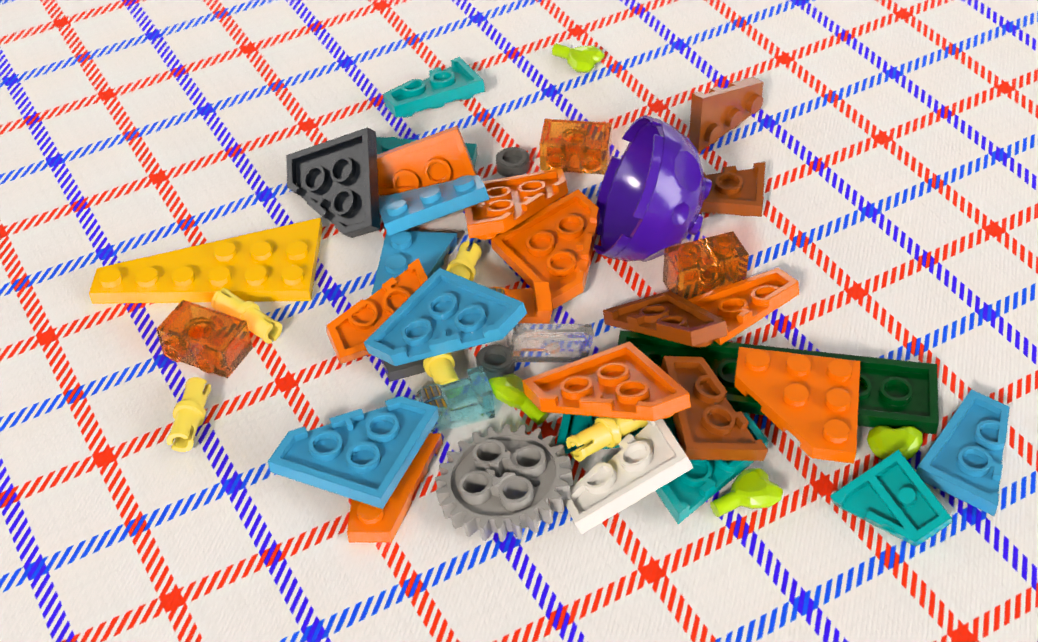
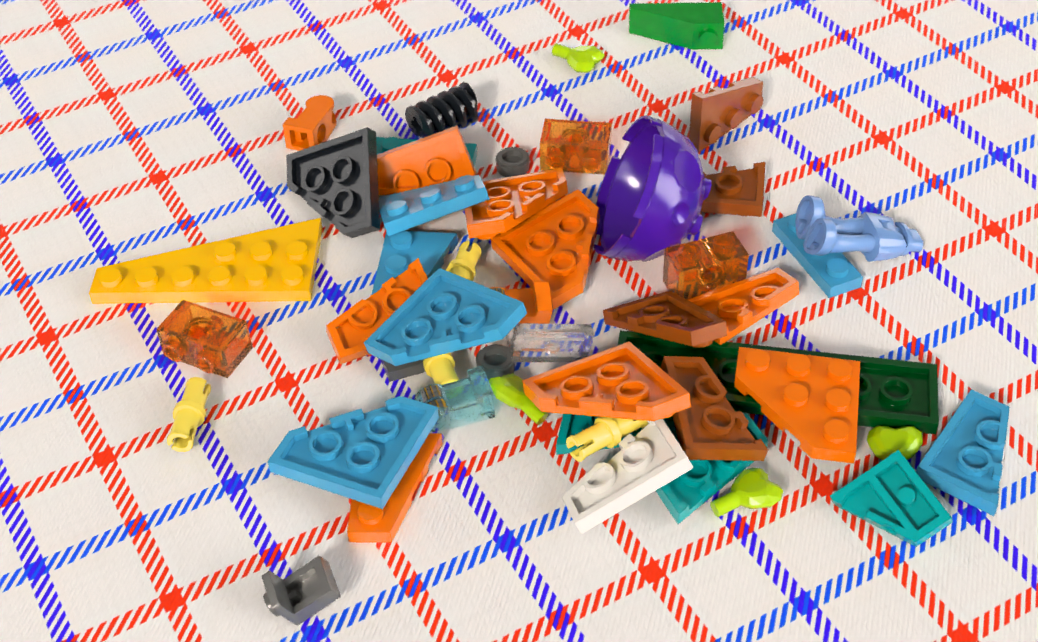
light yellow pin [211,288,282,344] -> none
teal wing [383,57,485,118] -> none
light grey gear [435,424,574,542] -> none
none -> dark grey bracket [262,556,341,626]
none -> orange leg [283,95,337,151]
none -> black piece [405,82,478,138]
none -> green slope [629,2,725,50]
none -> dark azure plate [772,214,863,298]
none -> medium blue piece [795,195,923,262]

